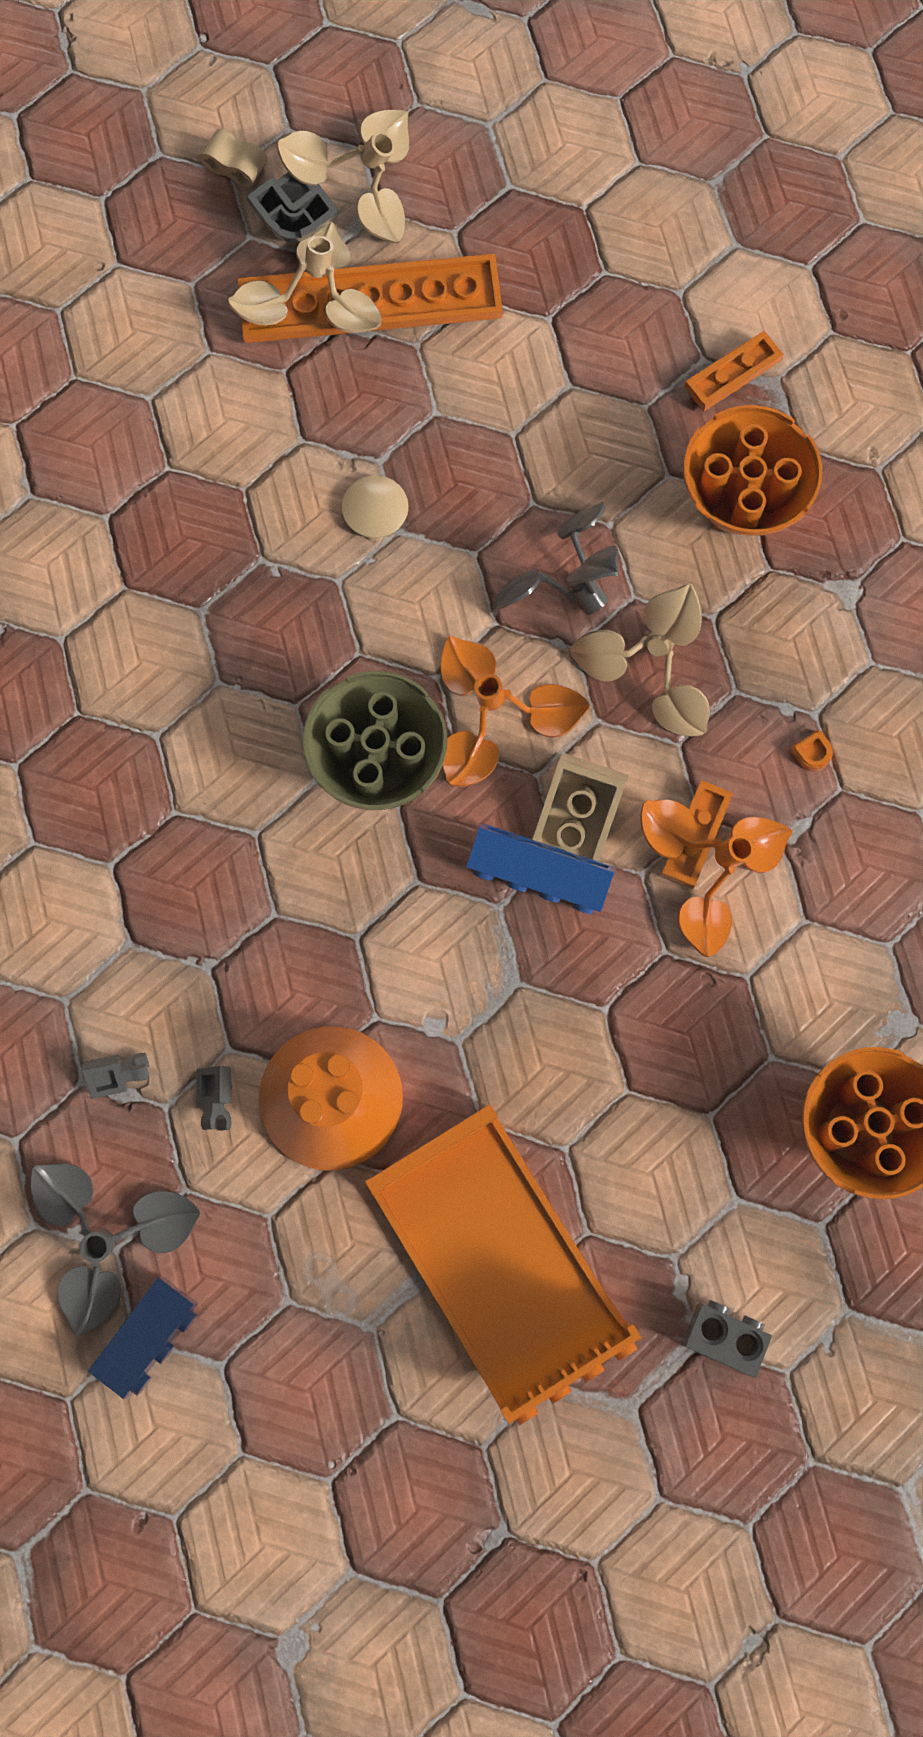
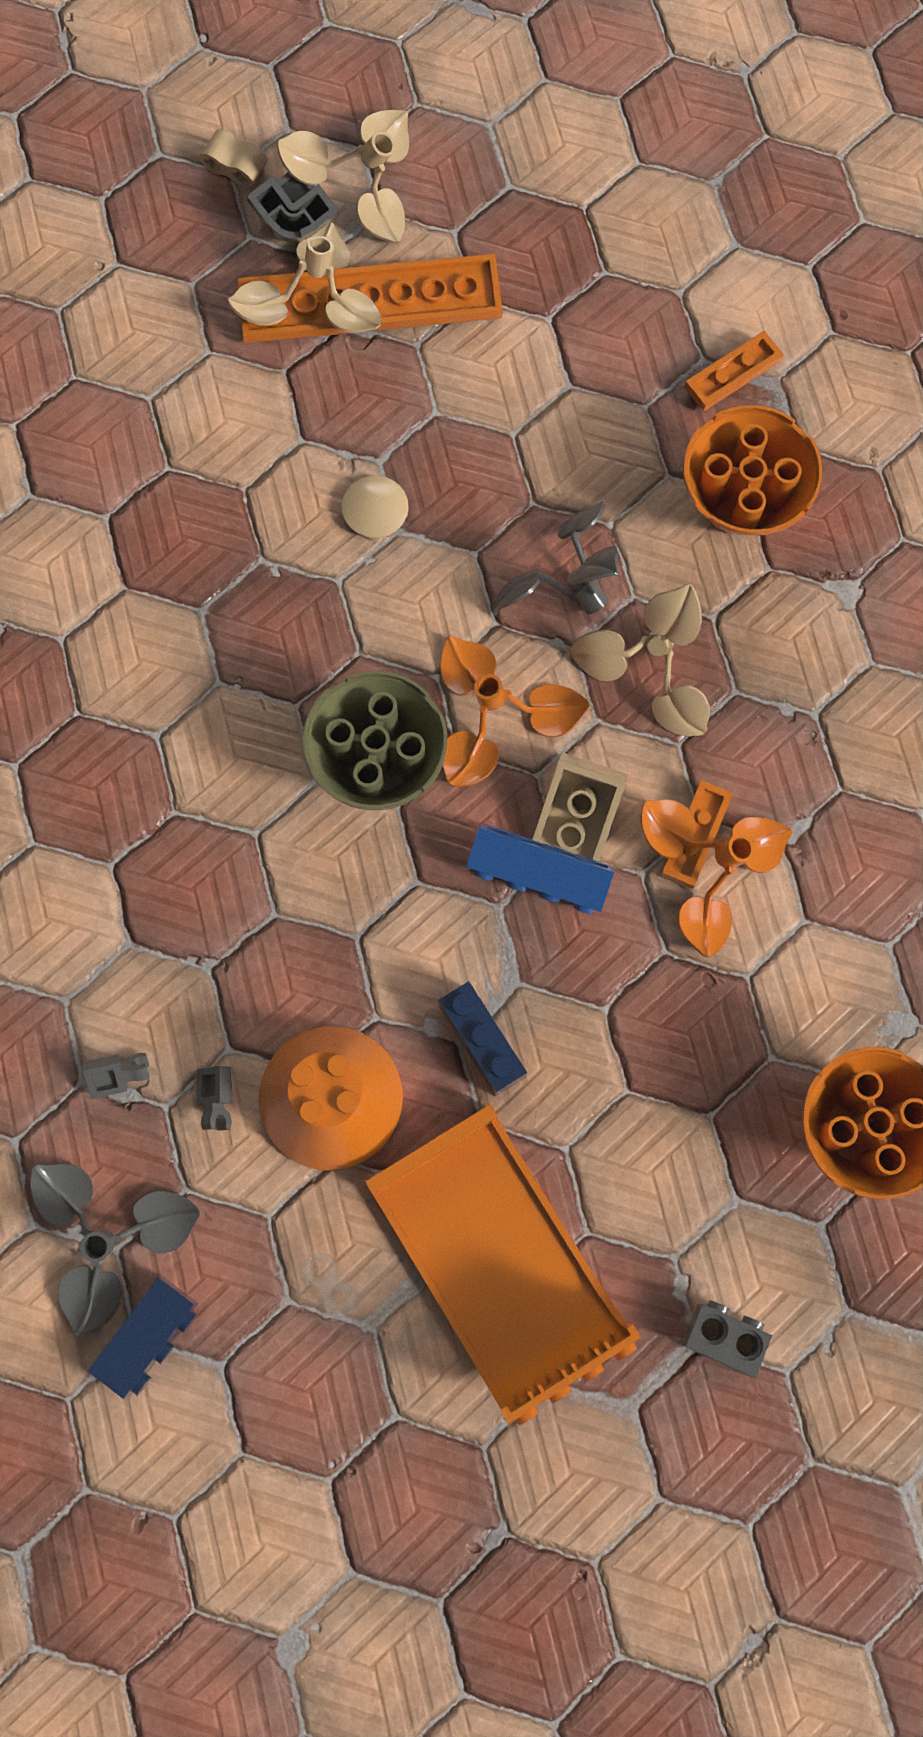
orange tile [790,729,833,771] -> none
none -> dark blue brick [438,981,527,1097]

